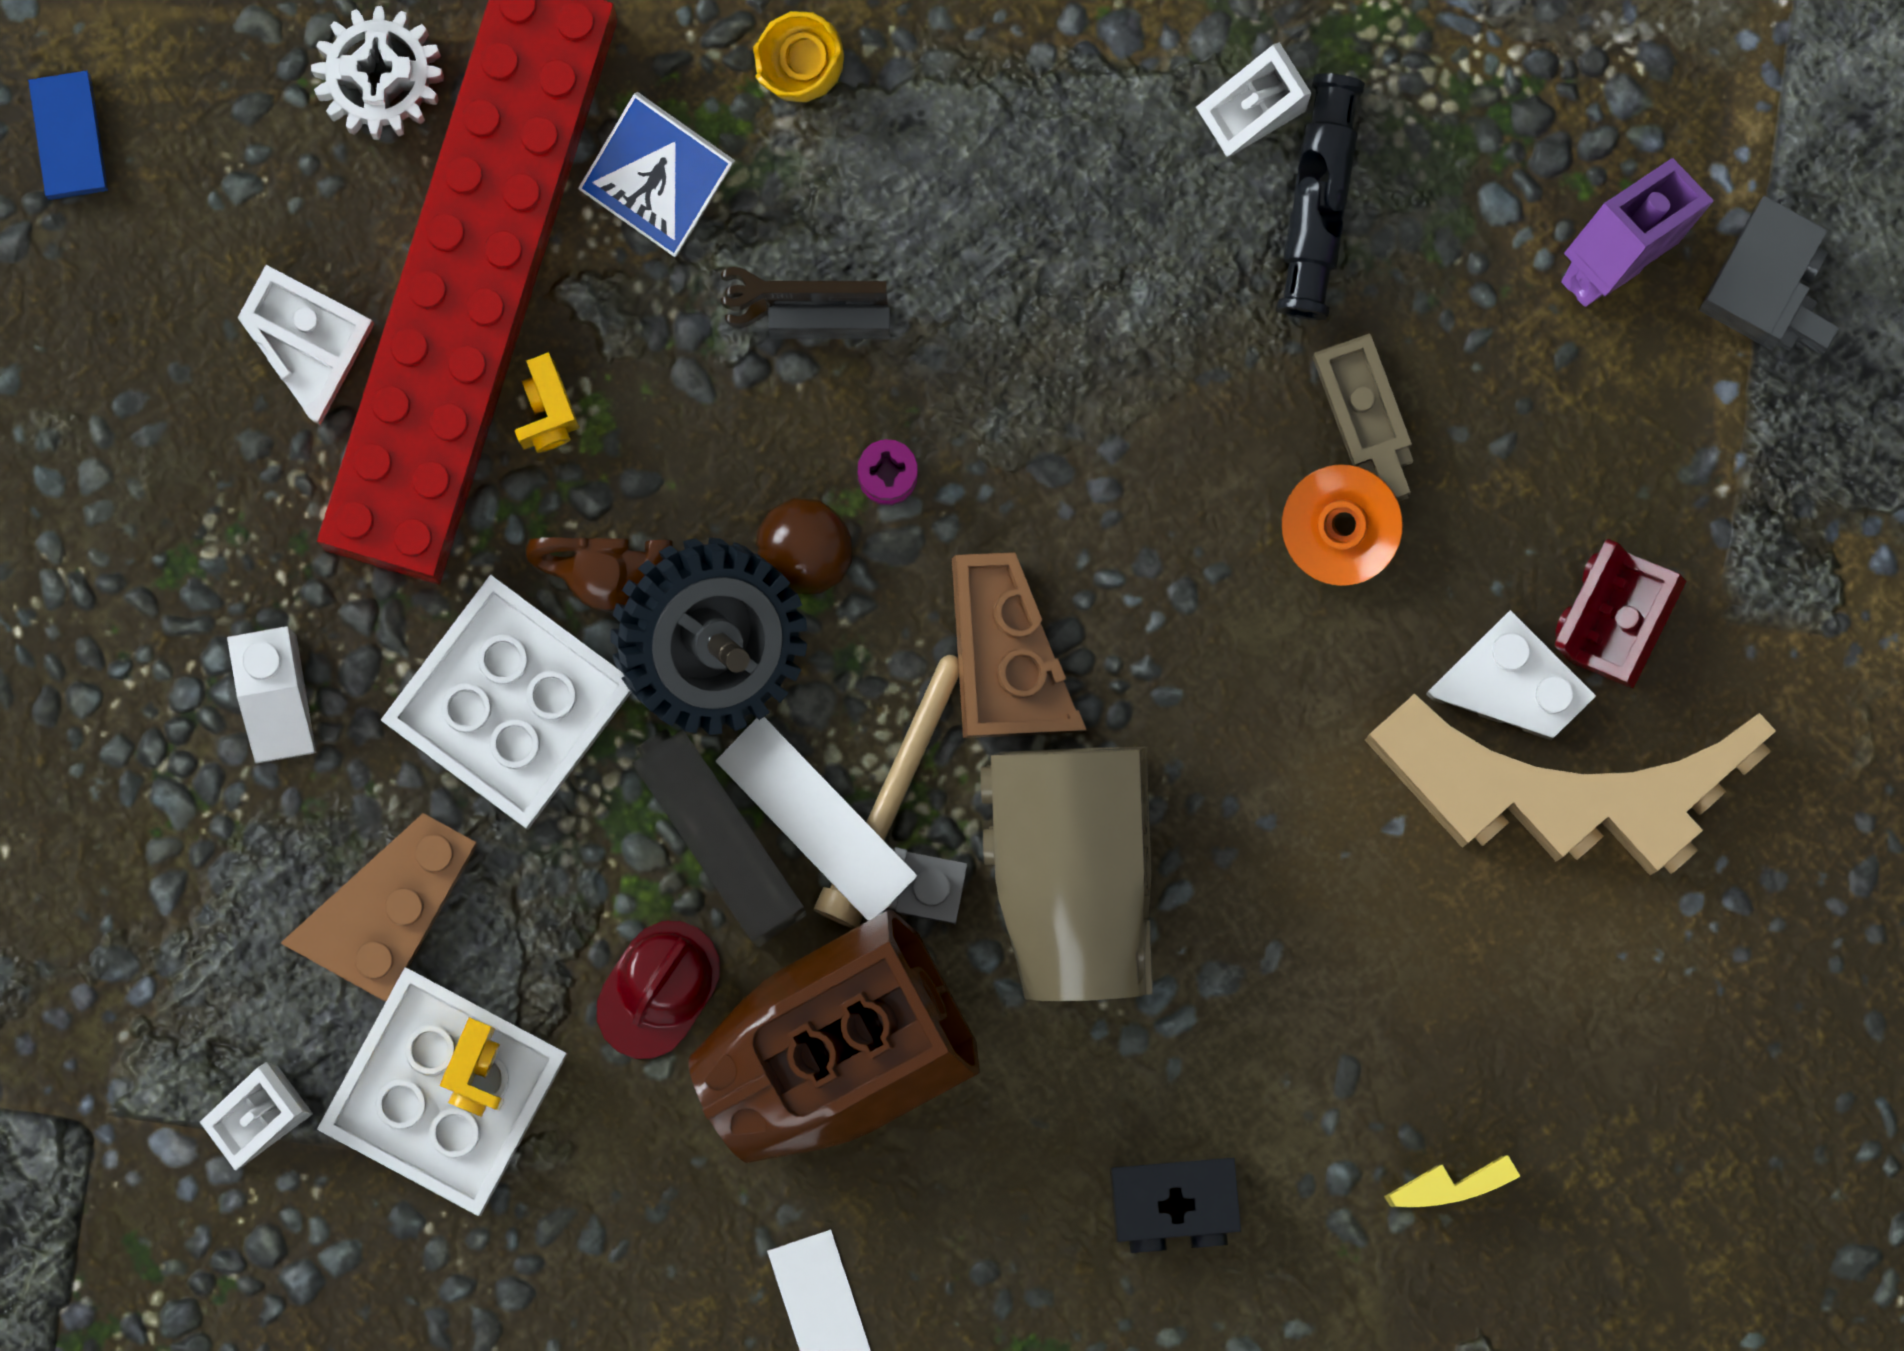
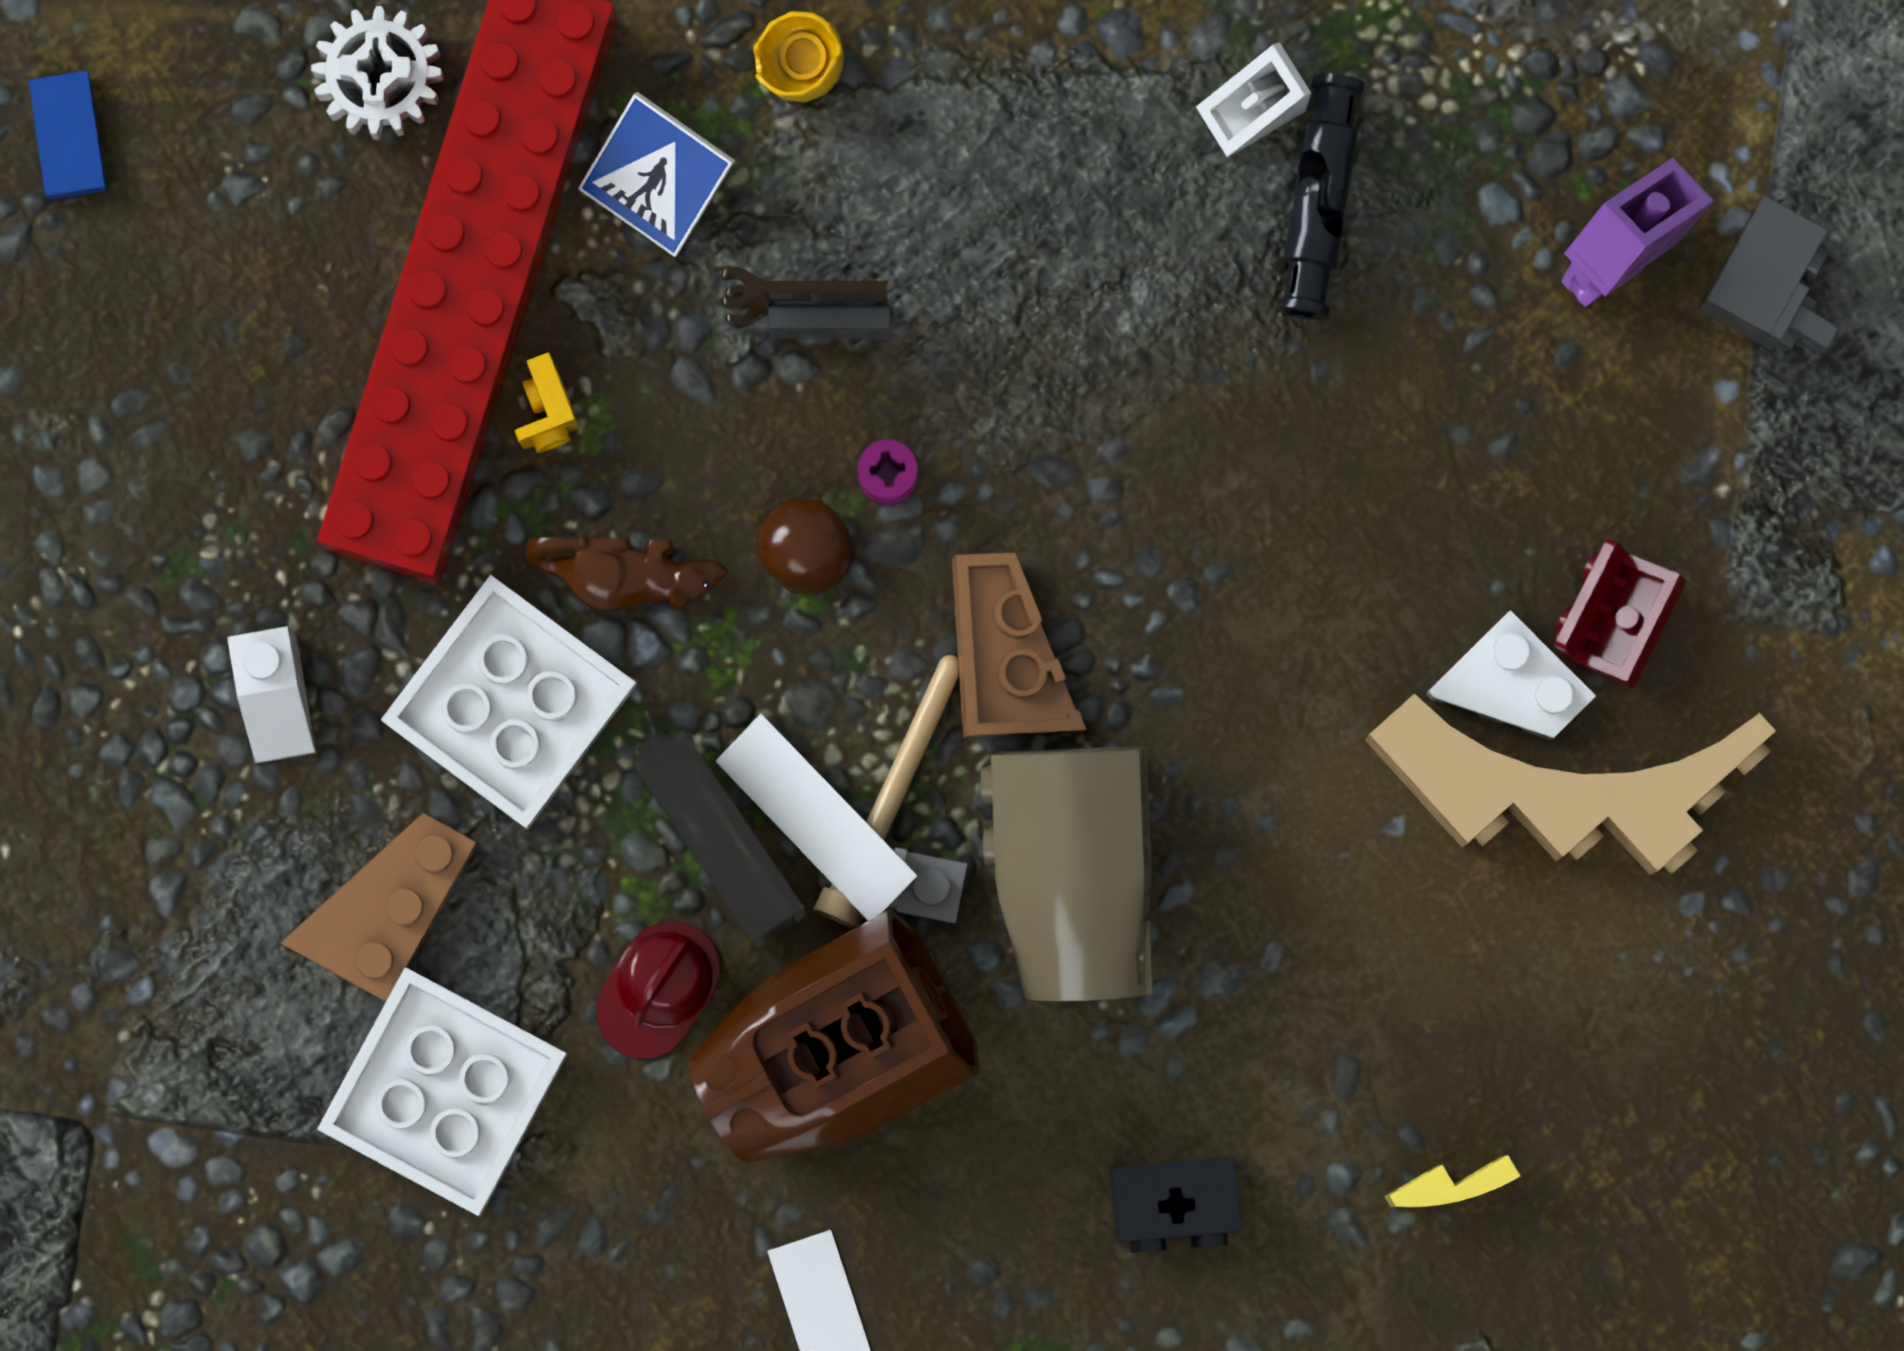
white slope [200,1062,313,1171] -> none
white wing [238,265,375,425] -> none
yellow bracket [439,1017,504,1117] -> none
wheel [610,538,808,735] -> none
orange dish [1282,464,1403,586] -> none
dark tan hinge [1312,333,1413,502] -> none

